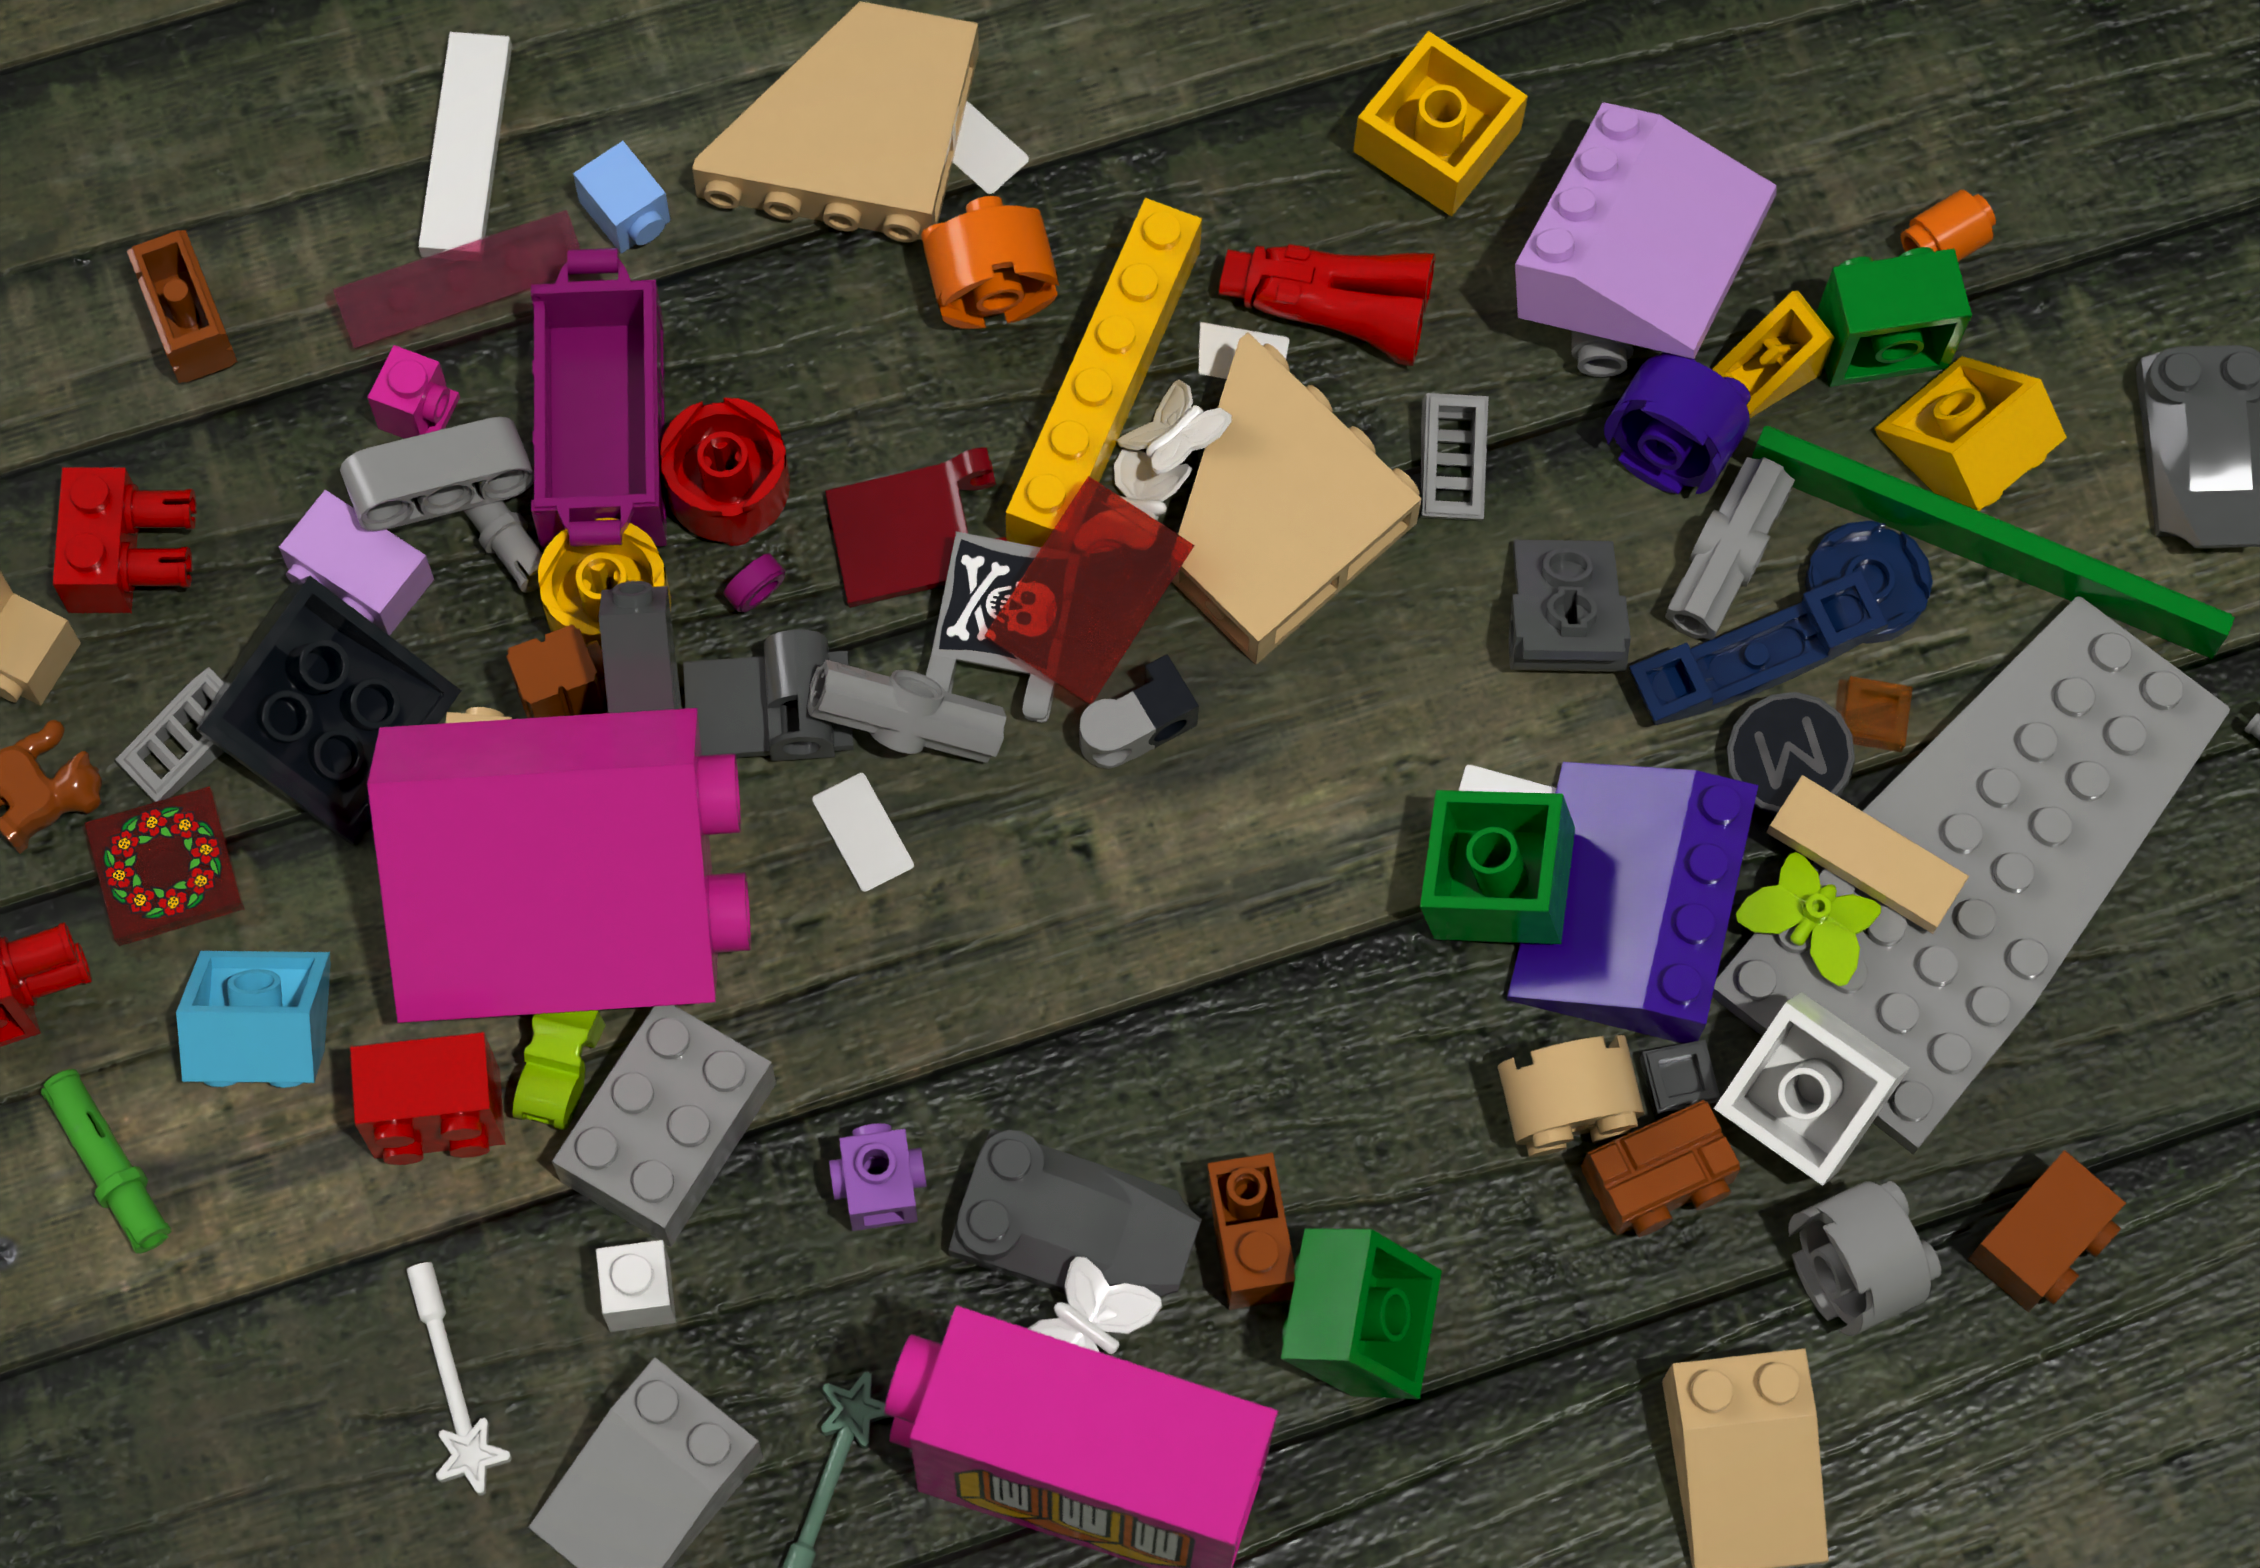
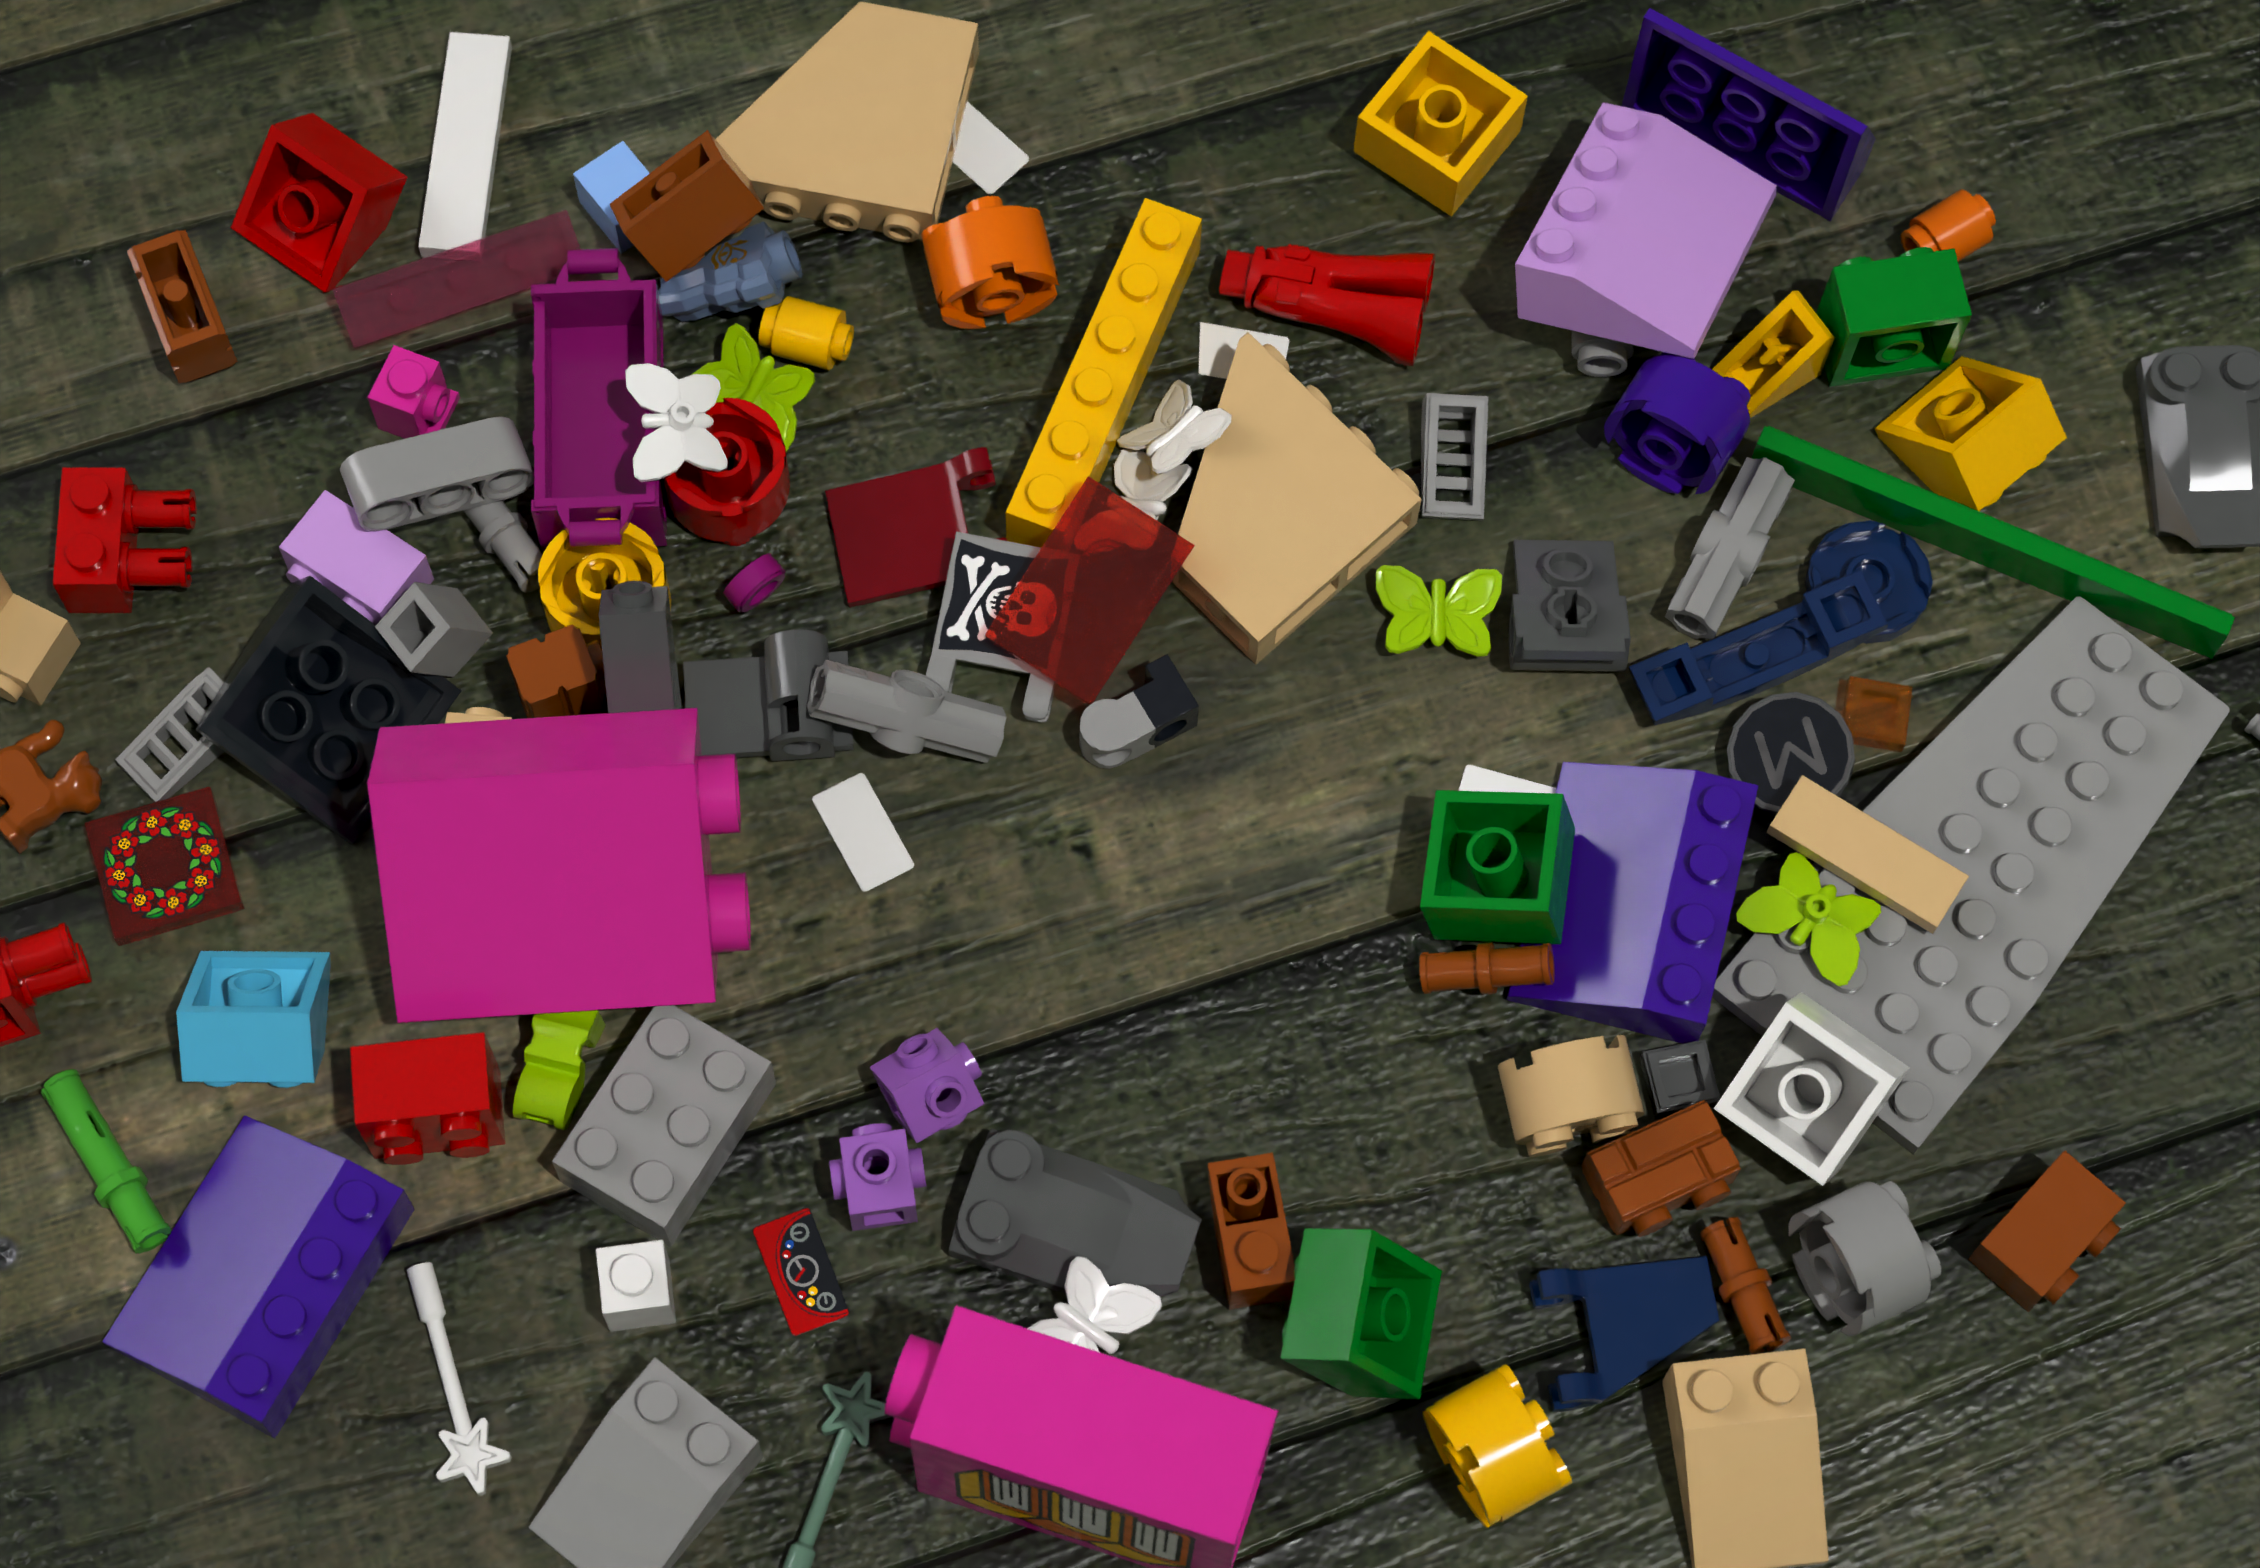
none -> dark purple slope [102,1115,415,1439]
none -> red slope [231,113,407,293]
none -> light grey brick [375,582,493,677]
none -> dark orange brick [610,130,764,282]
none -> white piece [625,363,728,482]
none -> sand blue rock [658,221,803,322]
none -> lime piece [692,323,815,453]
none -> sticker [753,1208,849,1336]
none -> yellow brick [758,296,854,370]
none -> medium lavender brick [870,1028,985,1143]
none -> lime piece [1376,565,1502,657]
none -> dark orange pin [1419,942,1555,995]
none -> yellow brick [1423,1364,1572,1528]
none -> dark blue flag [1529,1256,1719,1412]
none -> dark purple slope [1622,8,1876,222]
none -> dark orange pin [1700,1217,1791,1354]

